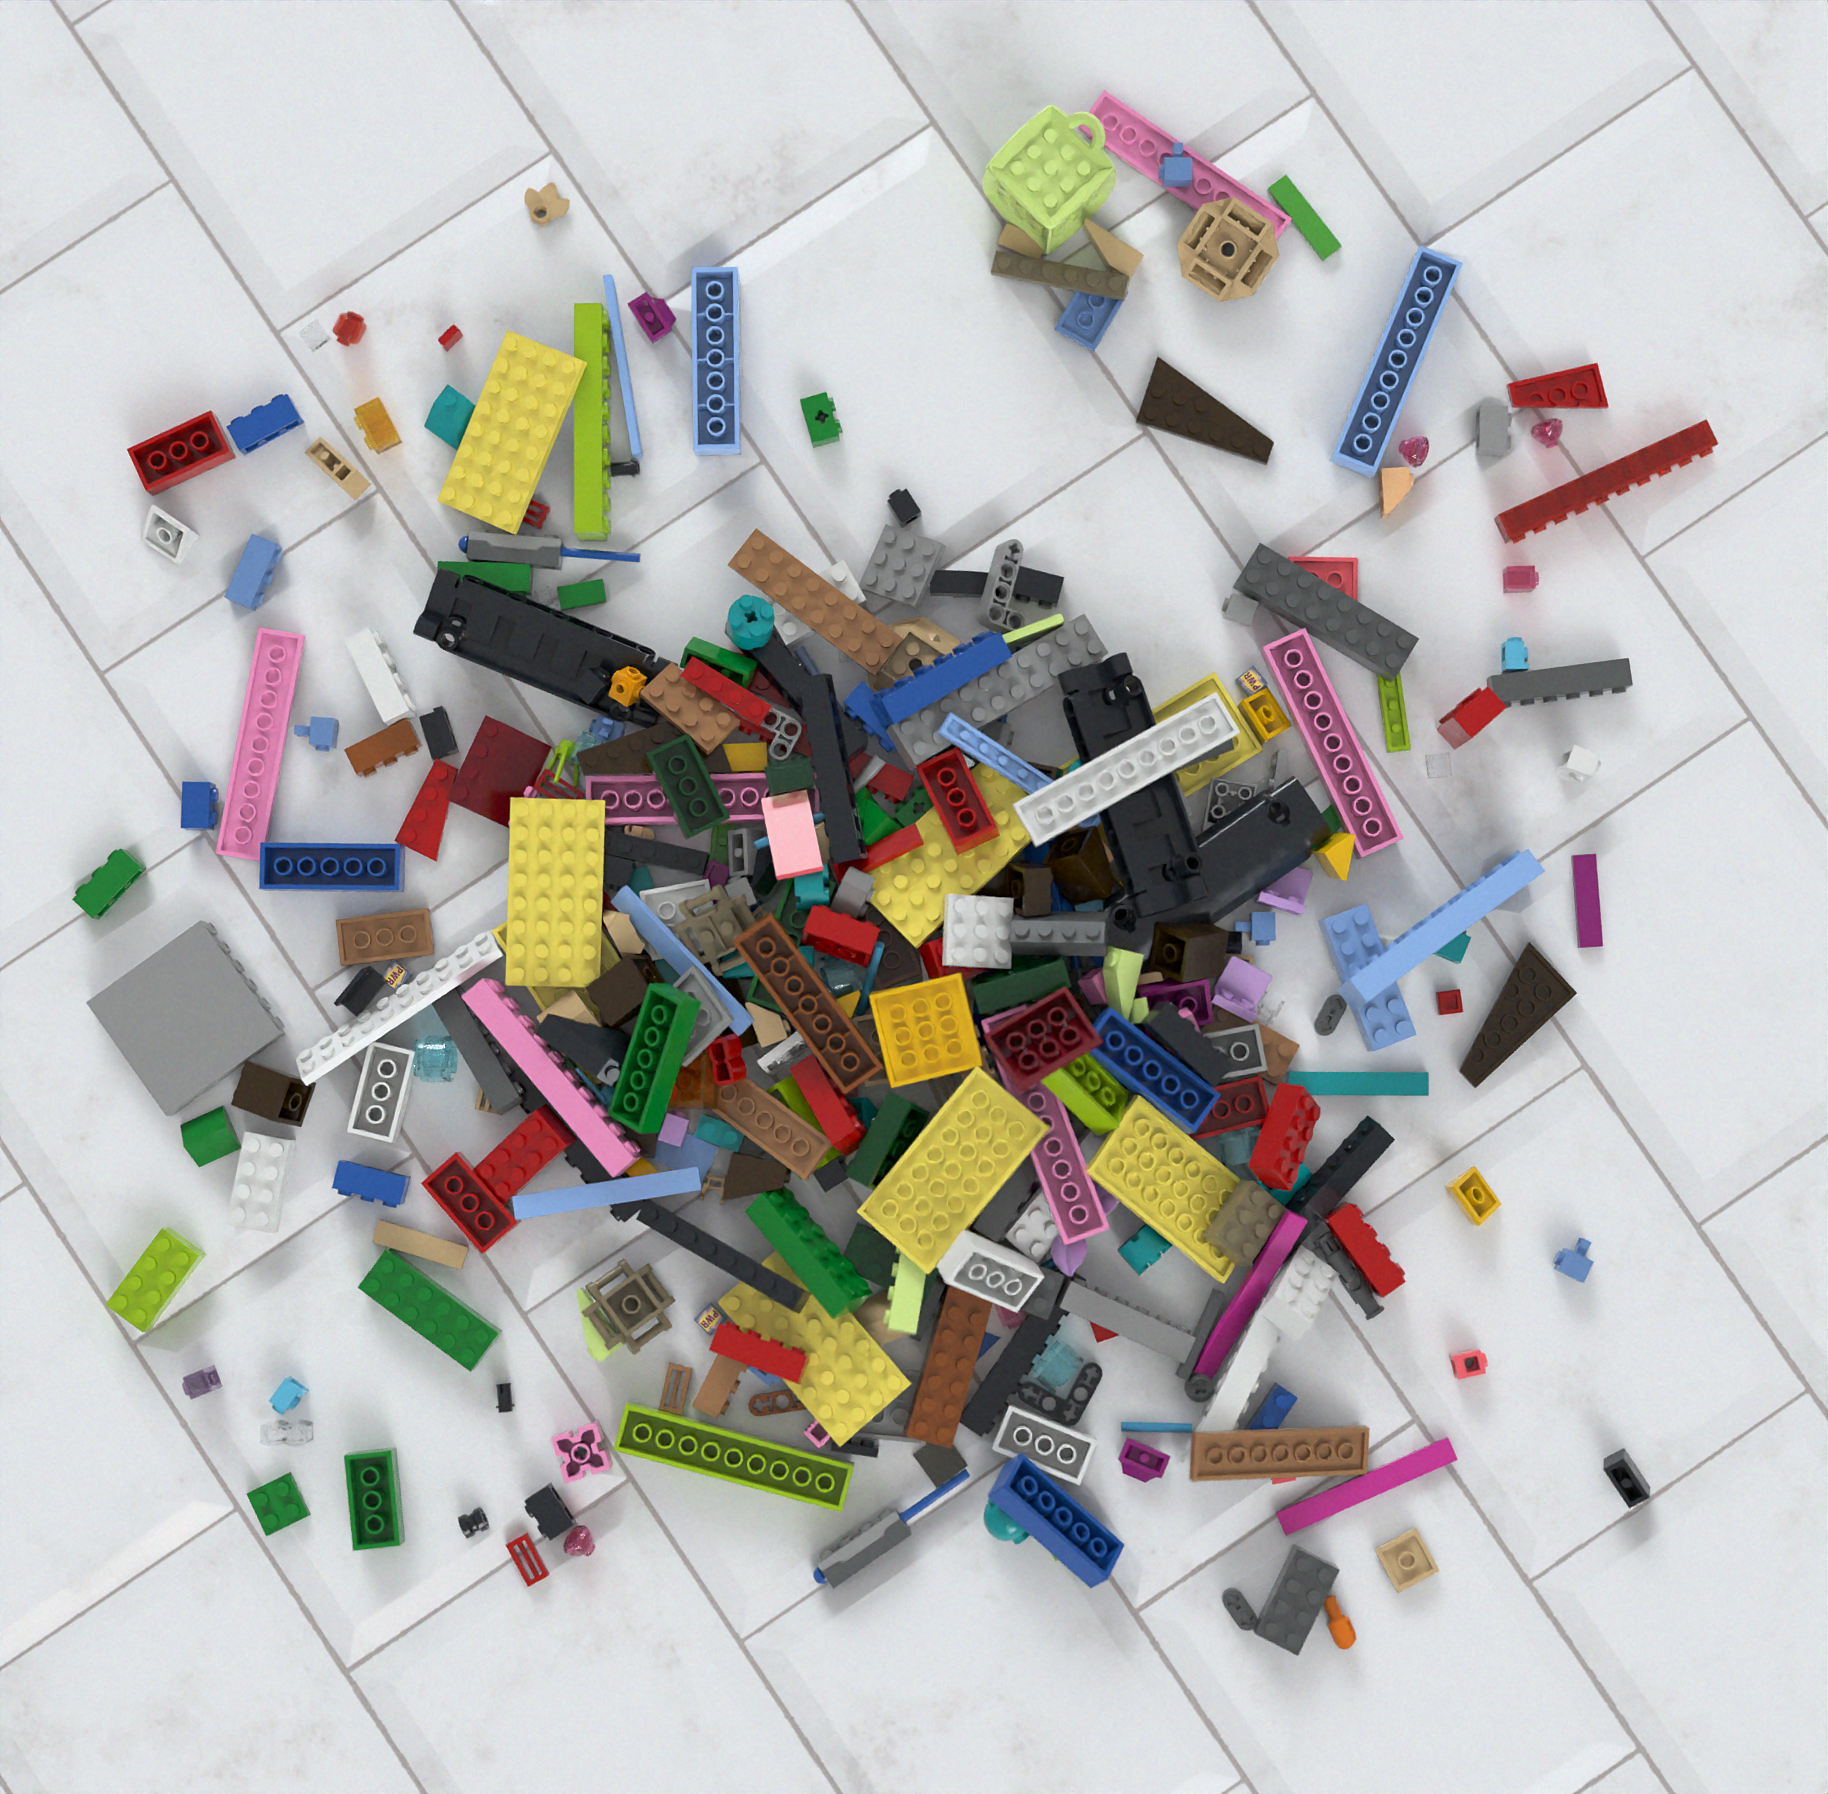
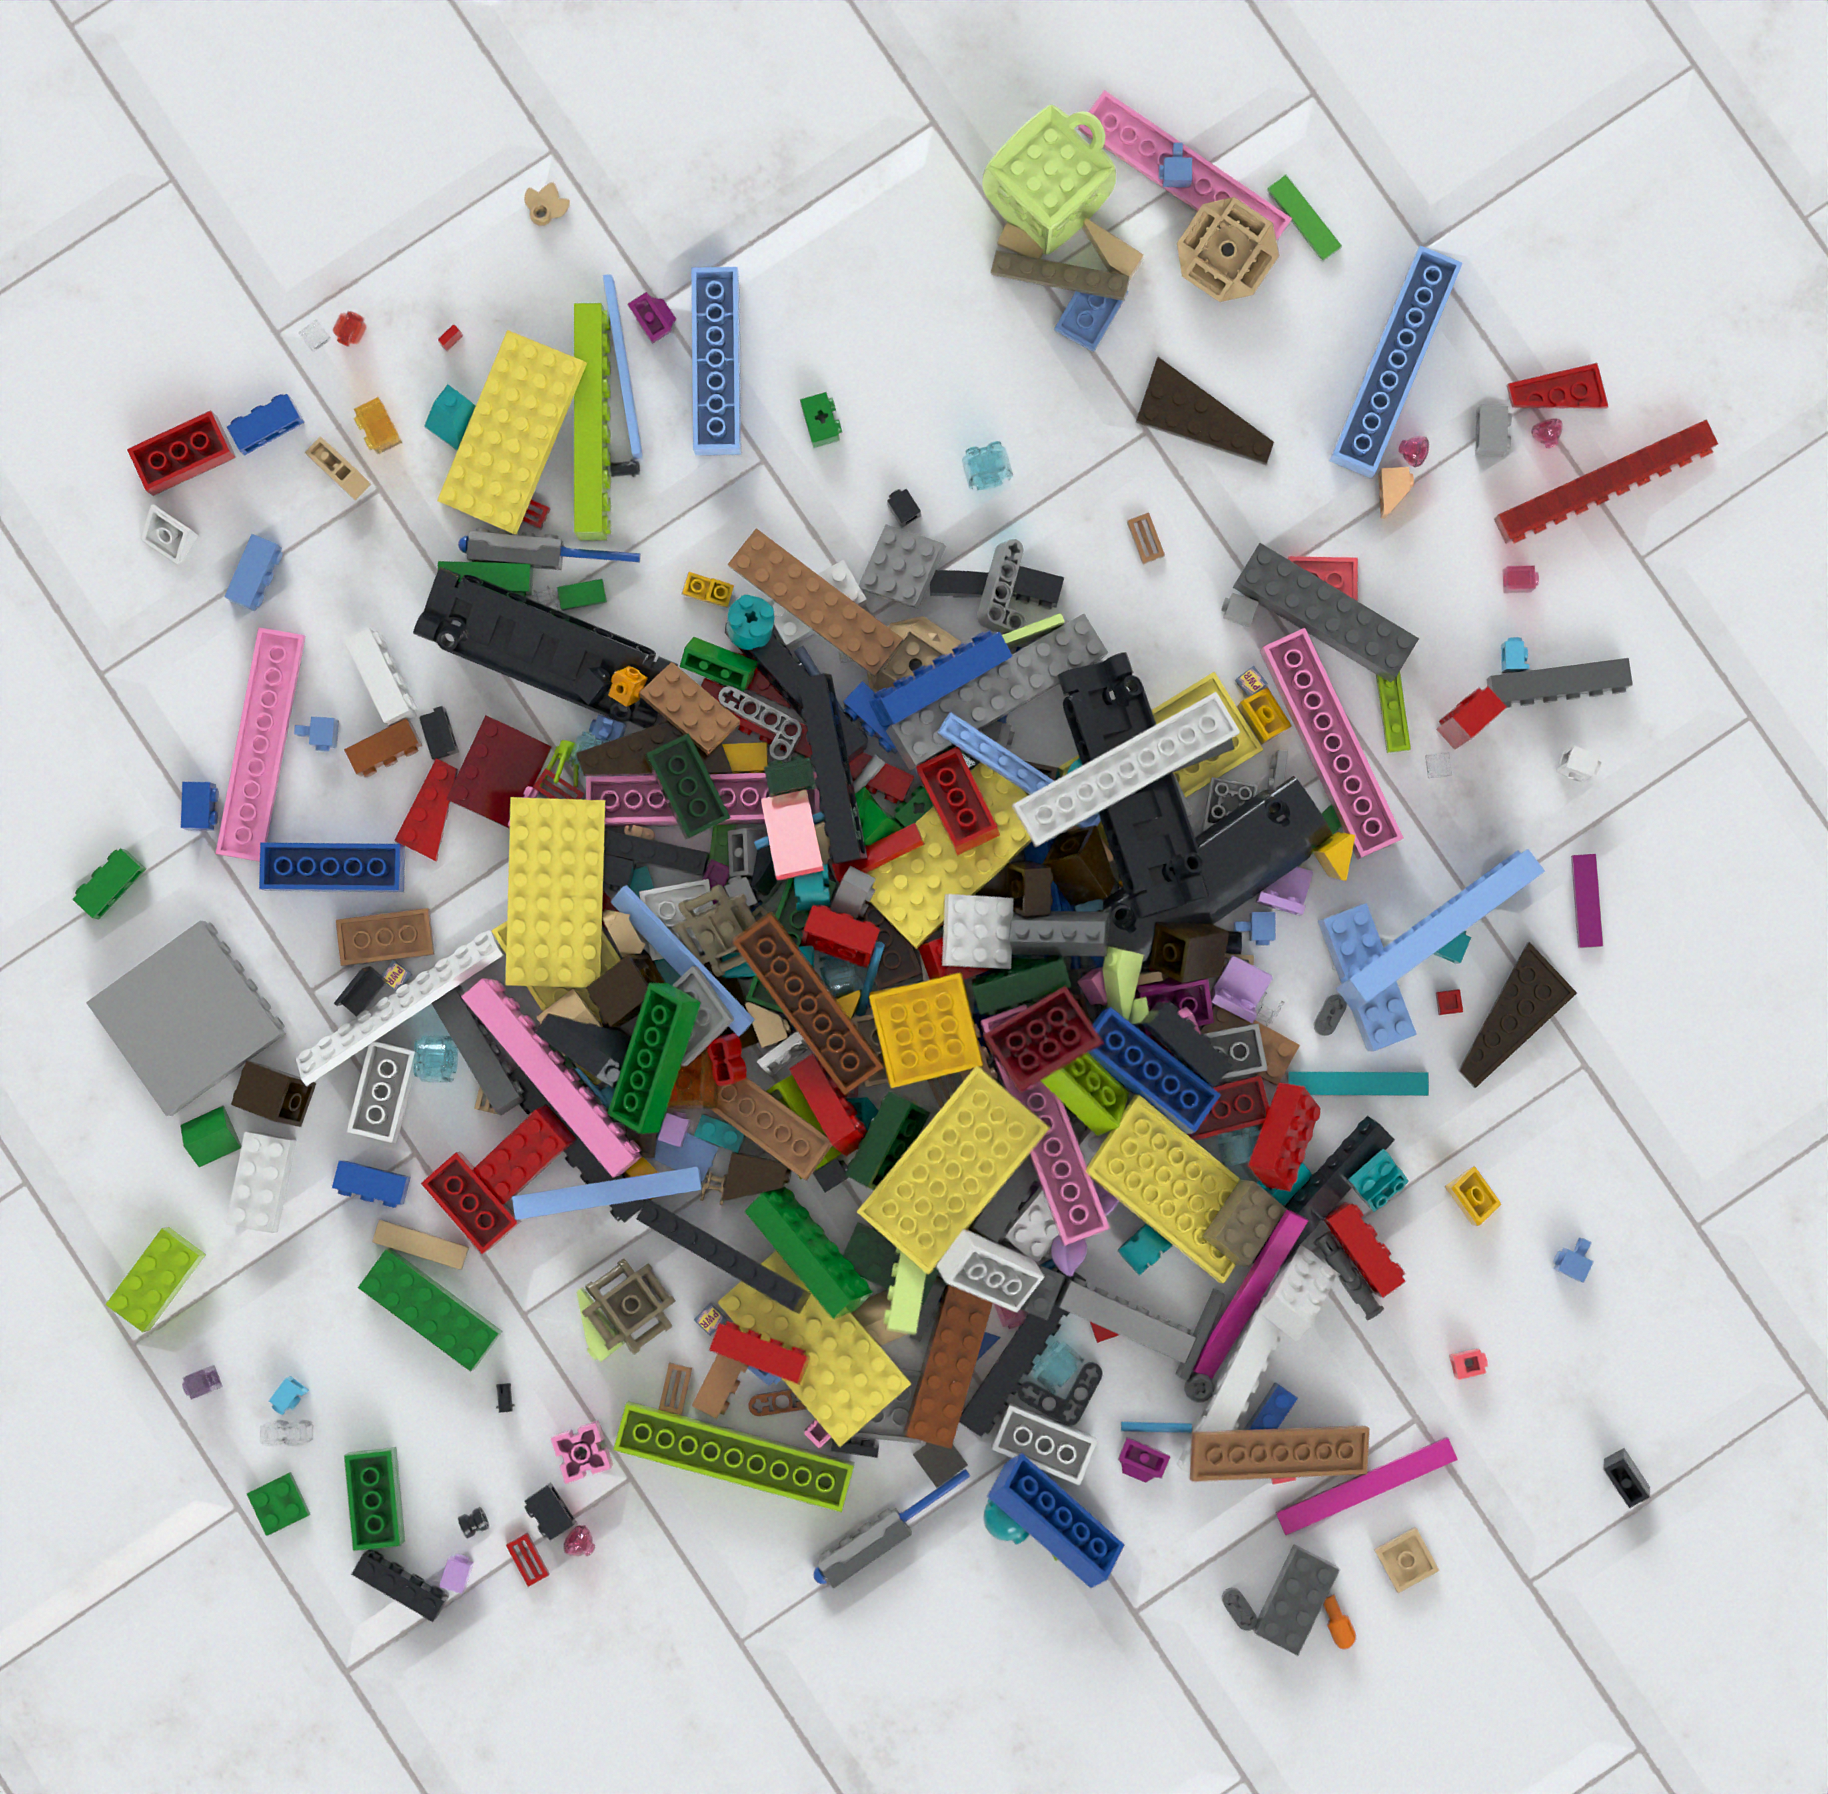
red plate [680,656,772,726] -> none
none -> black brick [351,1549,449,1622]
none -> lavender brick [439,1554,474,1594]
none -> yellow slope [681,572,734,608]
none -> clear light blue brick [962,441,1013,490]
none -> medium nougat tile [1127,513,1165,564]
none -> teal brick [1348,1149,1409,1212]

